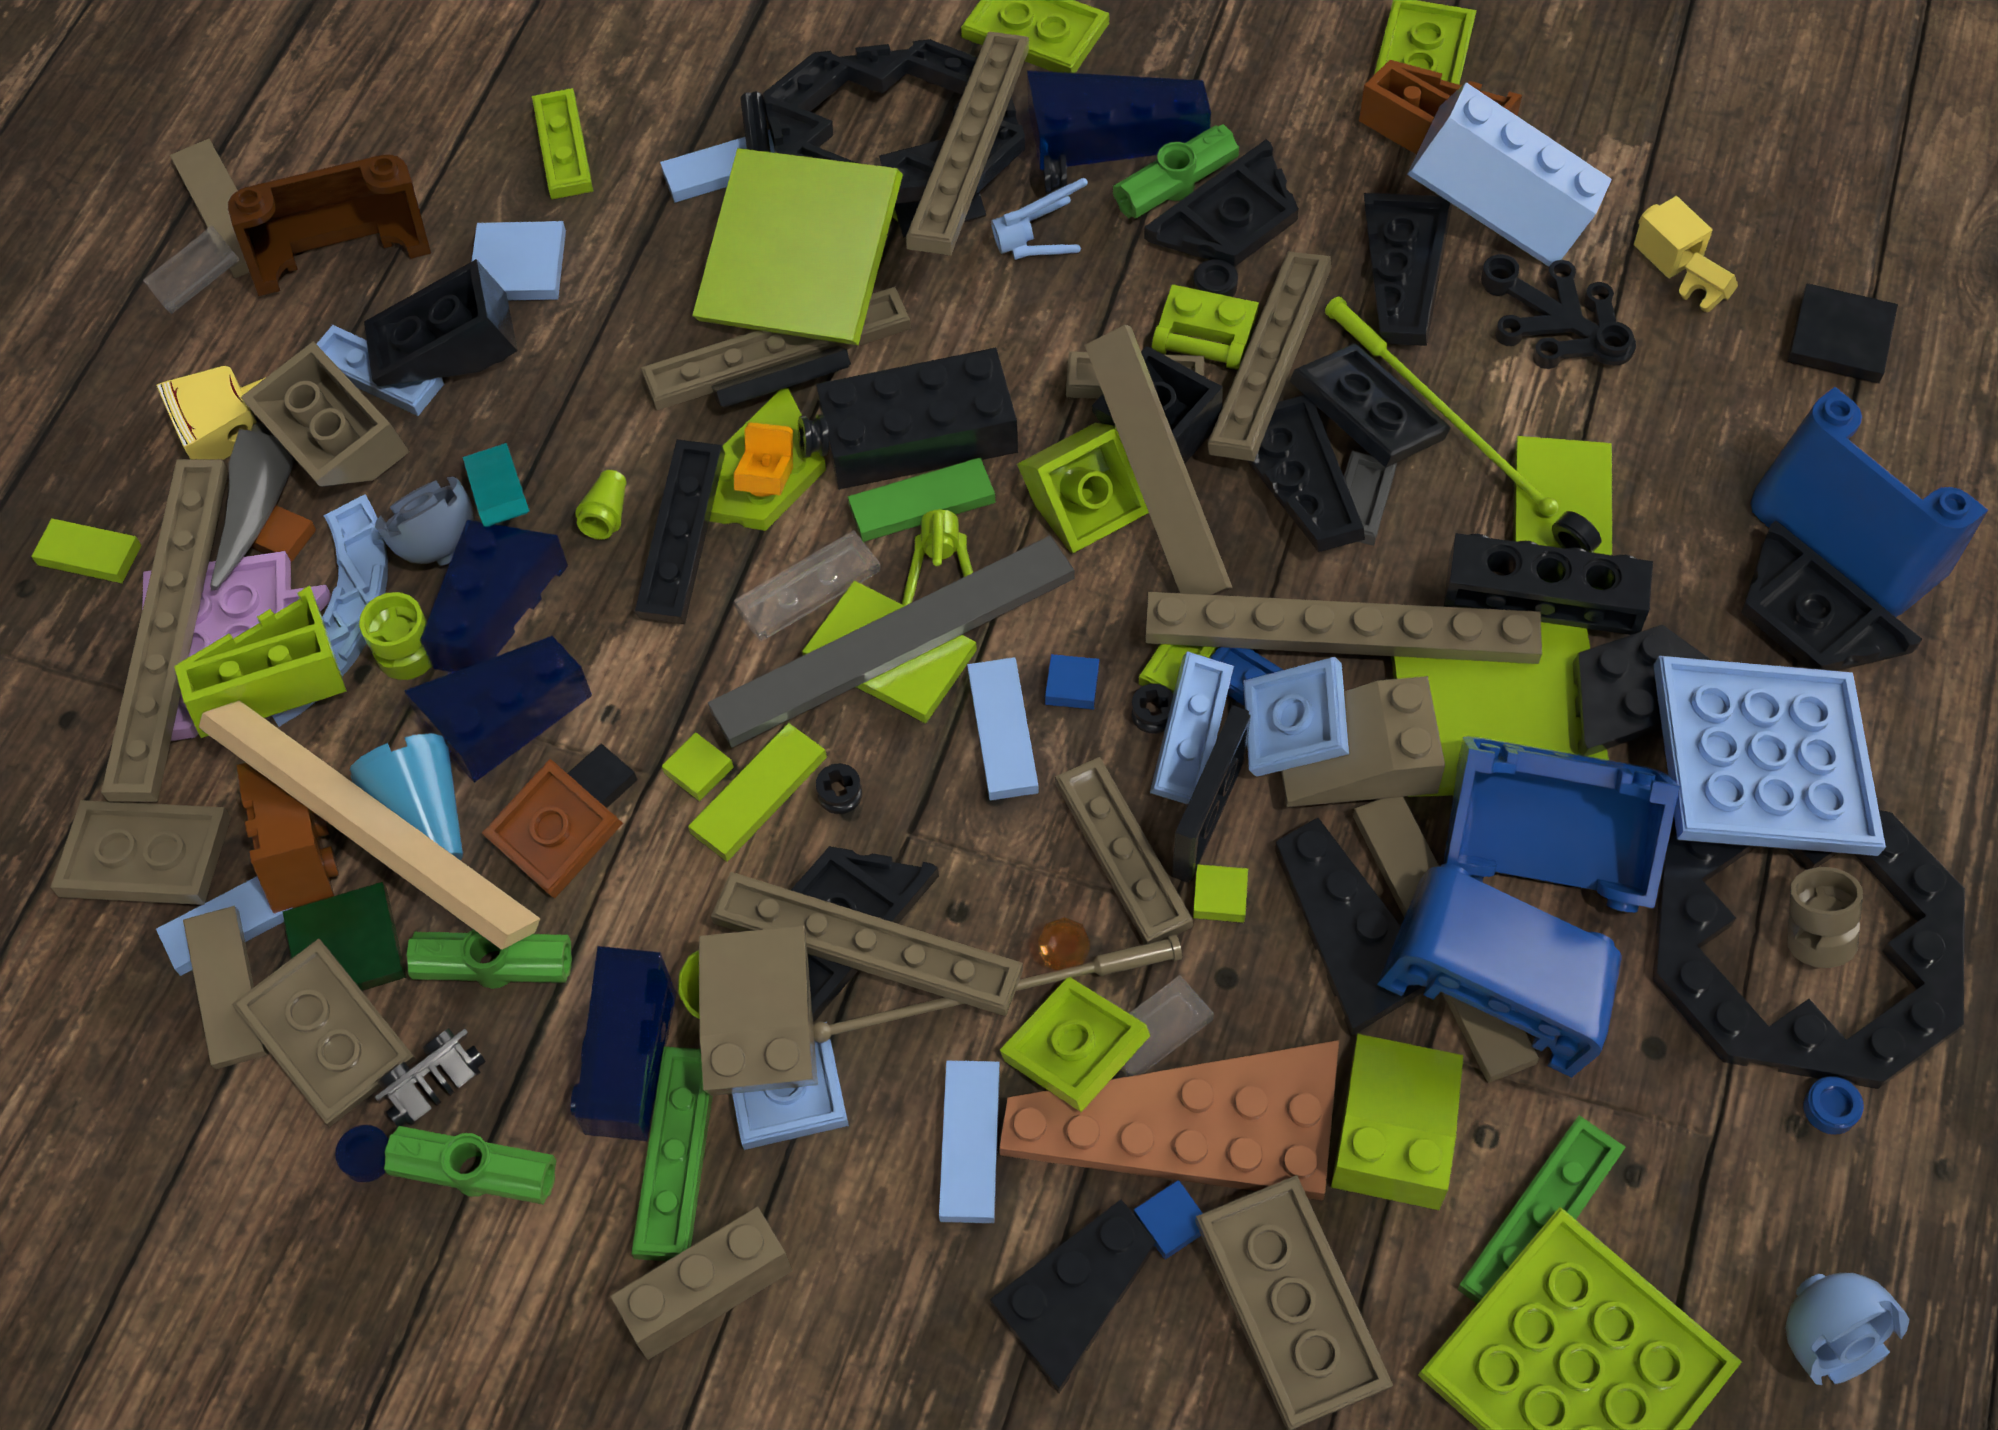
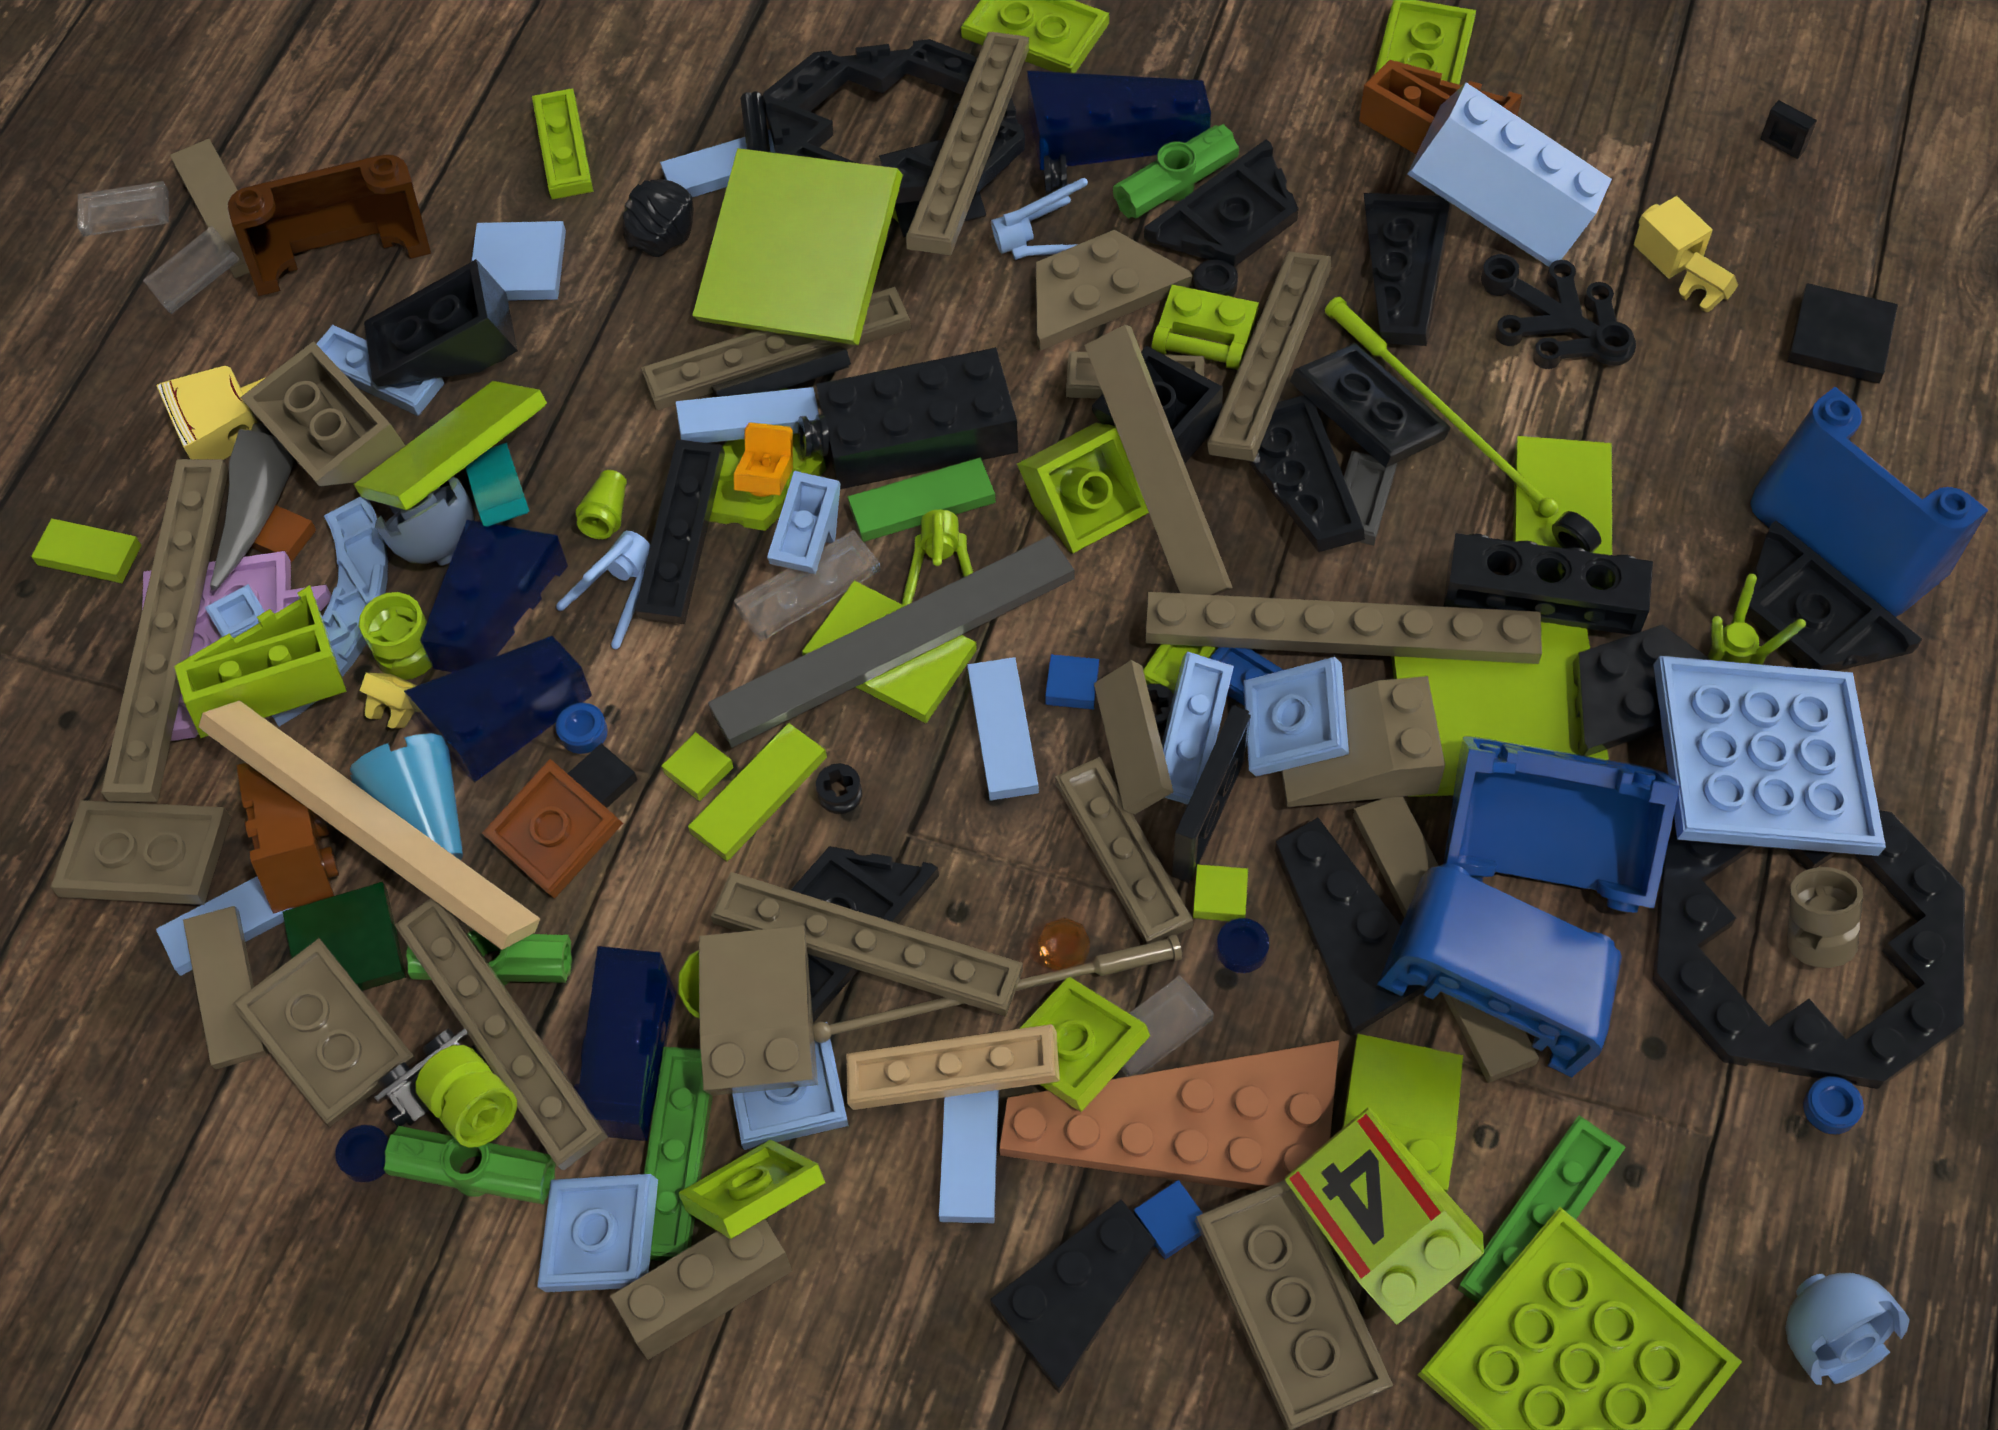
none -> clear tile [77,181,169,236]
none -> light blue tile [205,584,265,638]
none -> lime tile [353,381,547,510]
none -> light yellow tile [359,673,431,728]
none -> dark tan tile [395,898,608,1171]
none -> lime wheel [416,1045,517,1148]
none -> light blue tile [537,1174,658,1292]
none -> light blue plant [556,530,651,649]
none -> blue tile [556,703,608,754]
none -> black hair [623,179,694,257]
none -> light blue tile [676,387,819,443]
none -> lime tile [679,1139,825,1239]
none -> light blue slope [767,471,841,574]
none -> tan tile [846,1024,1060,1110]
none -> dark tan wing [1036,230,1192,351]
none -> dark tan tile [1094,660,1173,814]
none -> clear blue tile [1216,918,1269,973]
none -> lime slope [1285,1107,1484,1325]
none -> lime plant [1708,574,1806,665]
none -> black tile [1760,100,1817,159]

